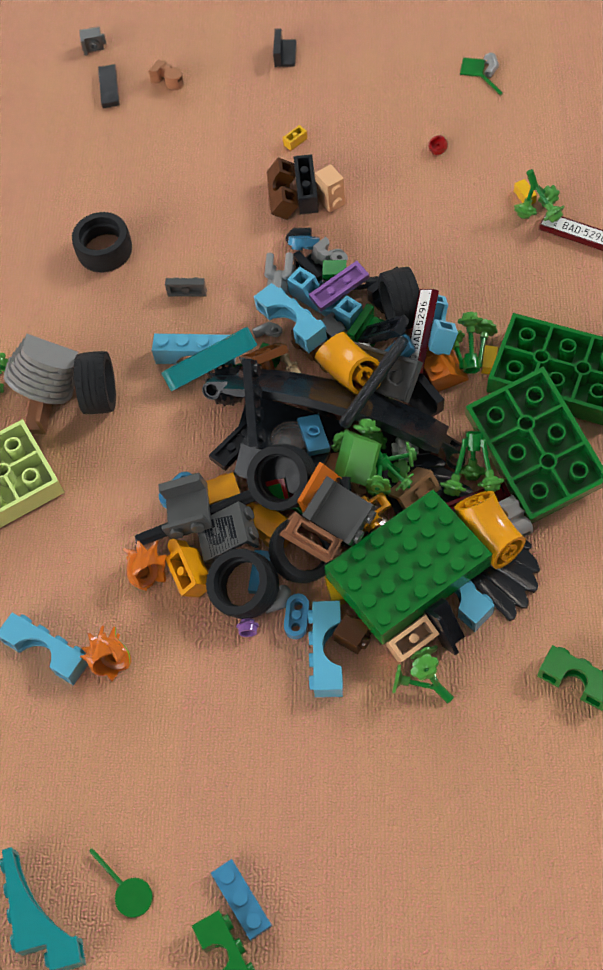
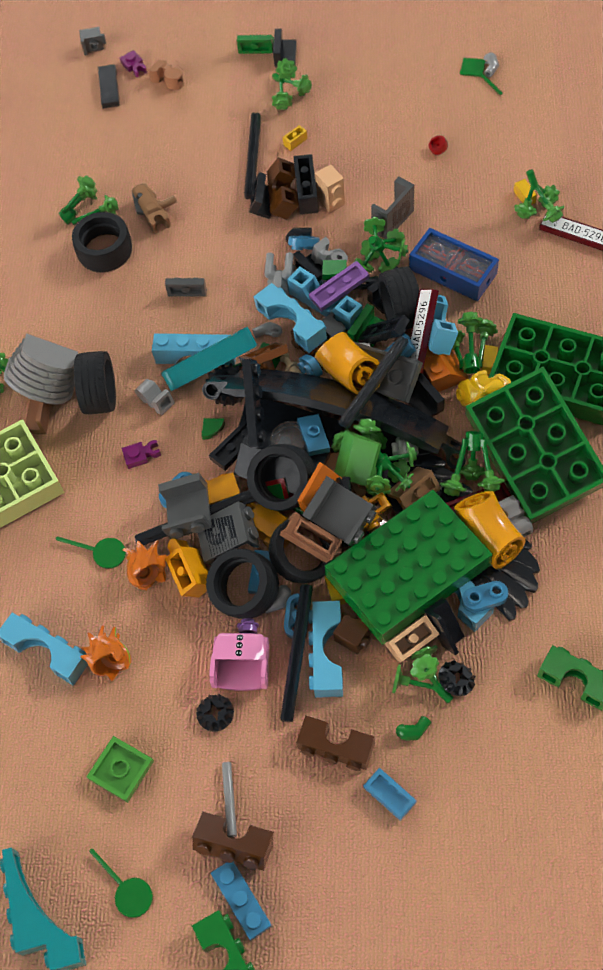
none -> green piece [55,536,126,569]
none -> plant [58,175,119,225]
none -> bright green plate [87,736,154,803]
none -> magenta plate [119,50,147,78]
none -> magenta plate [122,440,161,469]
none -> medium nougat piece [132,184,177,233]
none -> light grey leg [135,379,174,415]
none -> reddish brown arch [192,812,274,871]
none -> black gear [196,694,234,732]
none -> green tile [202,418,225,440]
none -> bright pink piece [210,633,269,691]
none -> light grey piece [222,762,237,838]
none -> green panel [237,35,274,54]
none -> black axle [244,112,261,200]
none -> black panel [249,172,272,219]
none -> bright green plant [272,58,312,110]
none -> black axle [280,584,313,722]
none -> reddish brown arch [296,715,375,771]
none -> dark azure plate [297,354,323,377]
none -> bright green plant [354,217,409,273]
none -> dark azure plate [363,768,417,821]
none -> dark grey panel [371,176,415,239]
none -> green arm [396,716,431,741]
none -> brick [409,228,499,302]
none -> black gear [438,660,476,696]
none -> yellow head [456,370,511,407]
none -> dark azure plate [462,581,508,613]

